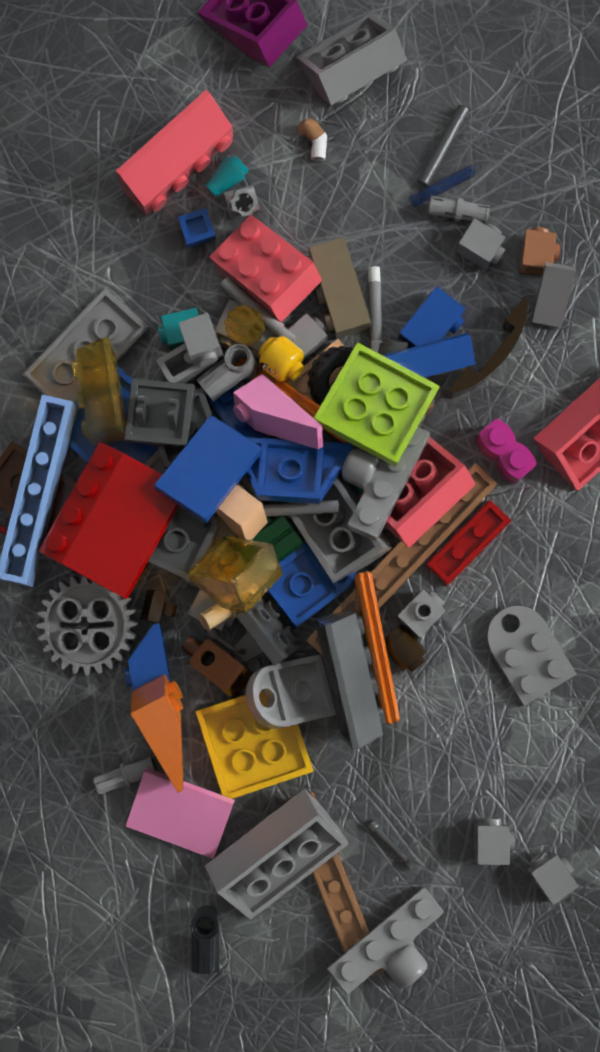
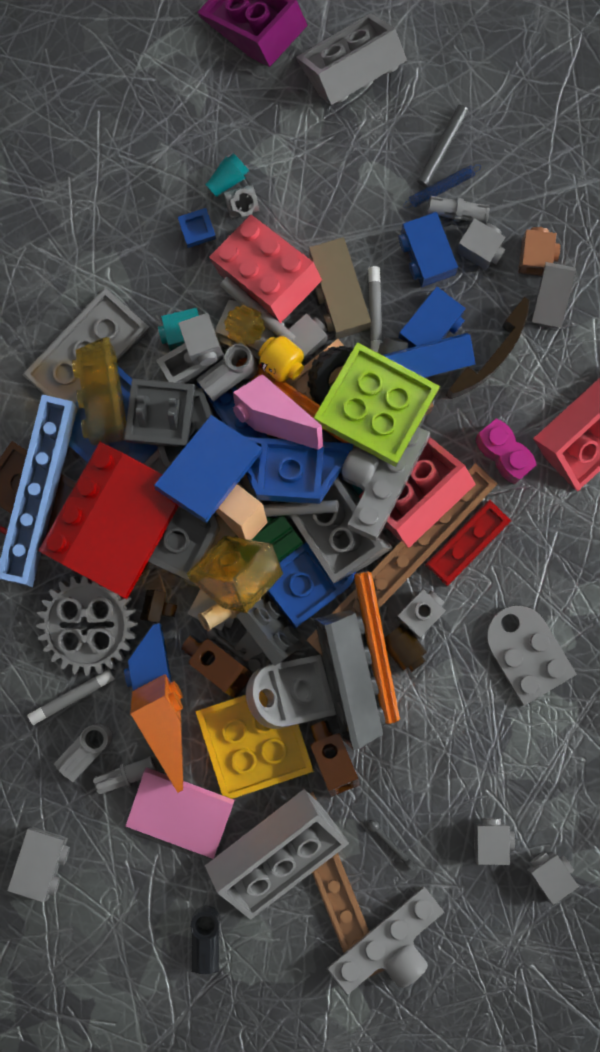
coral slope [116,90,233,216] -> none
arm [297,118,327,162] -> none
none -> light grey brick [7,827,70,902]
none -> light grey bar [27,669,115,725]
none -> light grey piece [54,723,112,782]
none -> reddish brown torso [310,720,360,797]
none -> blue brick [398,212,458,287]

